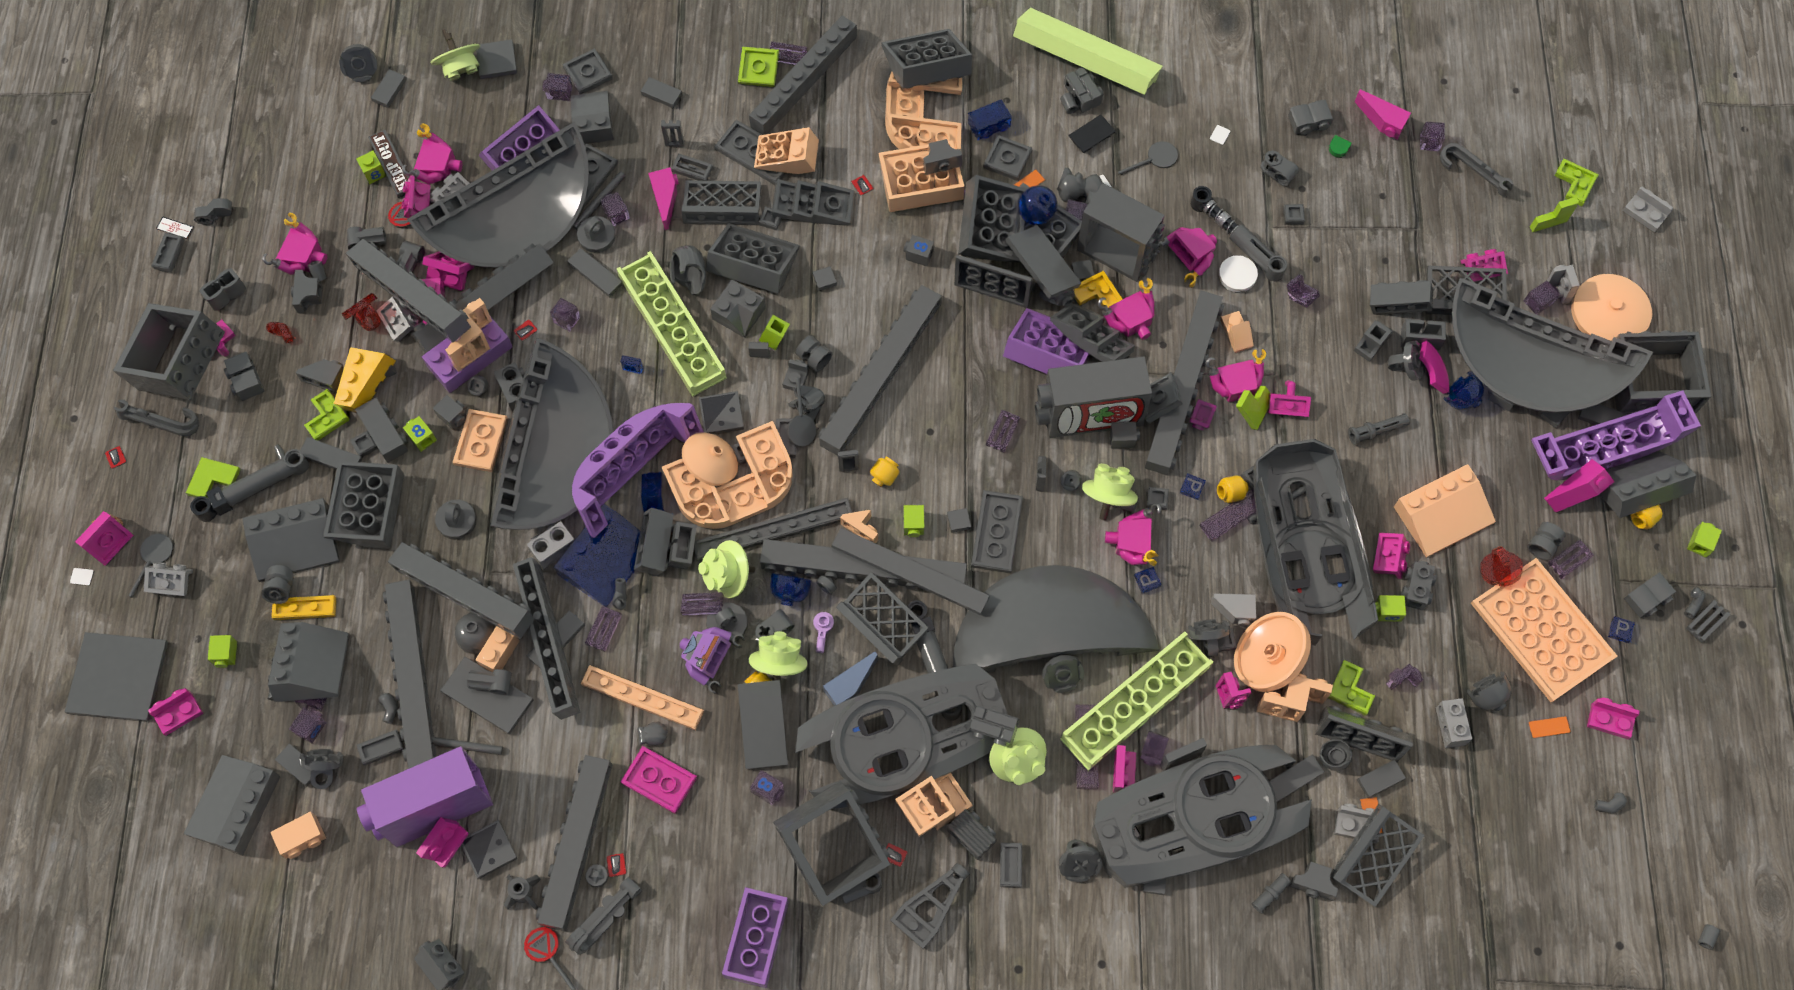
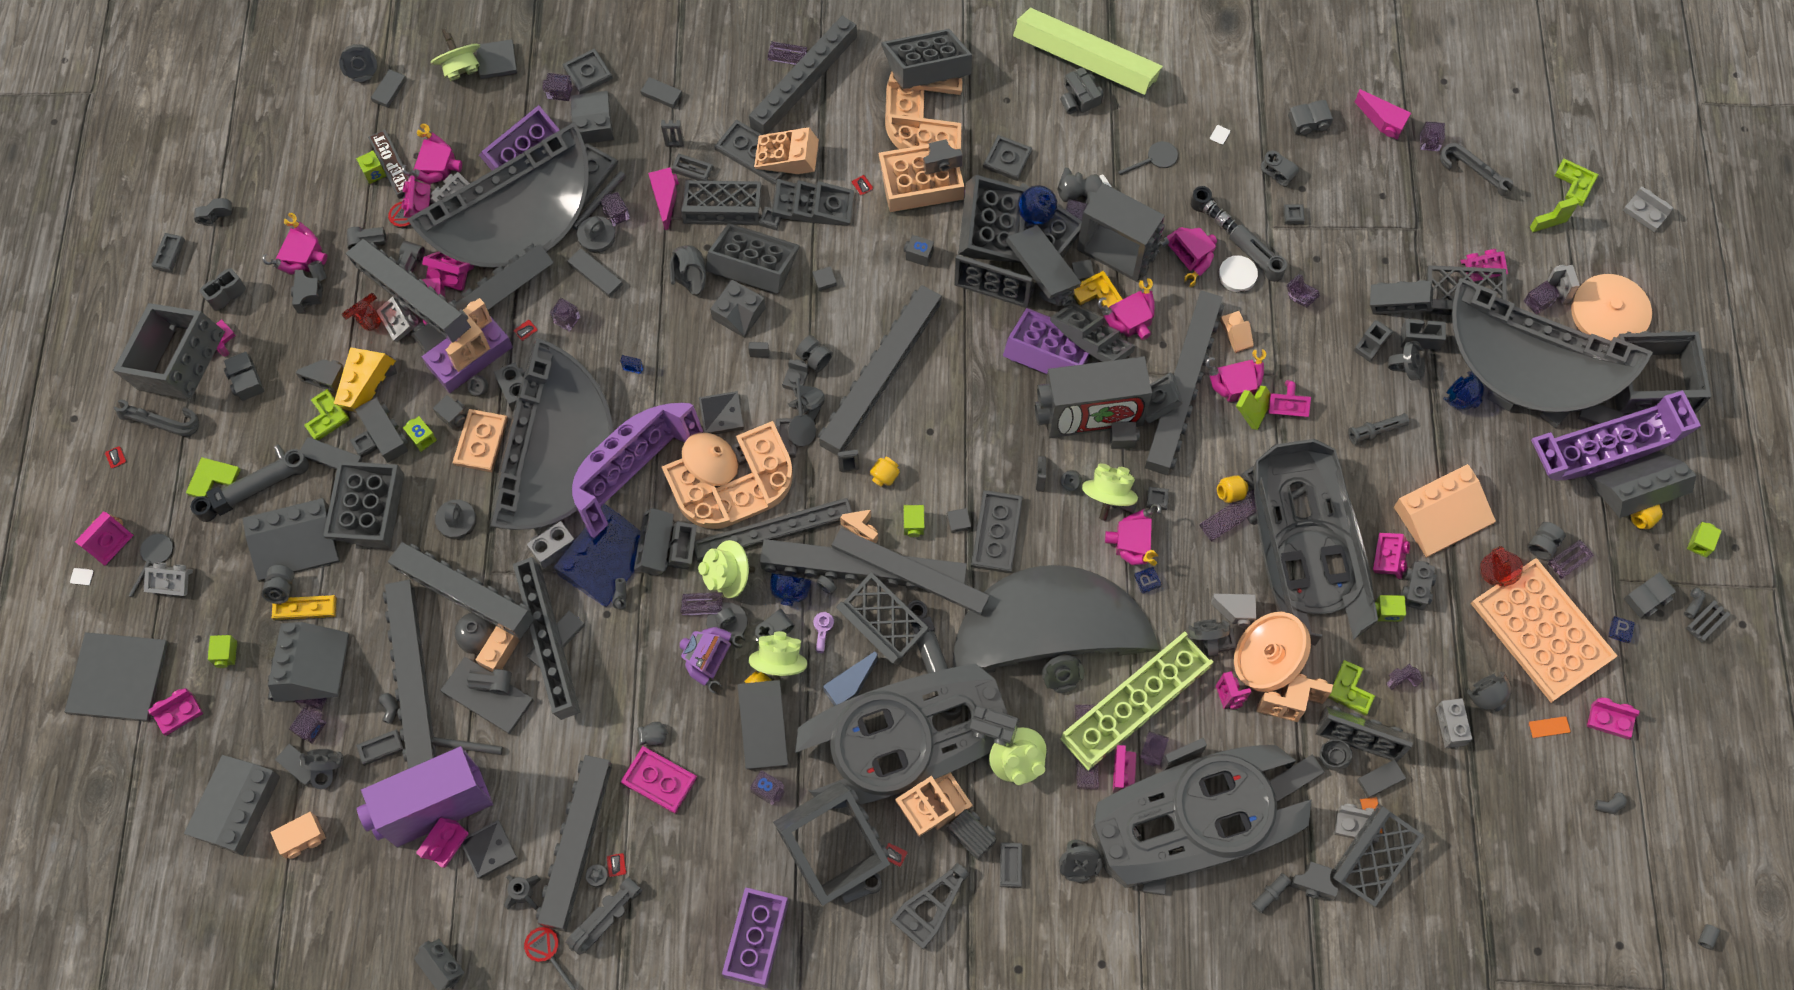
white sticker [156,217,194,239] -> none
clear red arm [266,322,294,343] -> none
light nougat tile [581,665,704,731] -> none
clear purple tile [585,606,622,652] -> none
yellowish green tile [617,251,727,397] -> none
clear blue bracket [641,472,665,512] -> none
lime tile [738,47,779,87] -> none
lime brick [759,315,790,350] -> none
clear blue brick [968,99,1012,140] -> none
clear purple tile [986,410,1020,453] -> none
orange sticker [1014,170,1045,189] -> none
black piece [1068,114,1116,153] -> none
clear blue tile [1180,473,1206,500] -> none
magenta bracket [1190,399,1217,430] -> none
green tile [1329,135,1352,157] -> none
dark pink tile [1419,341,1449,394] -> none
dark pink slope [1544,459,1614,512] -> none

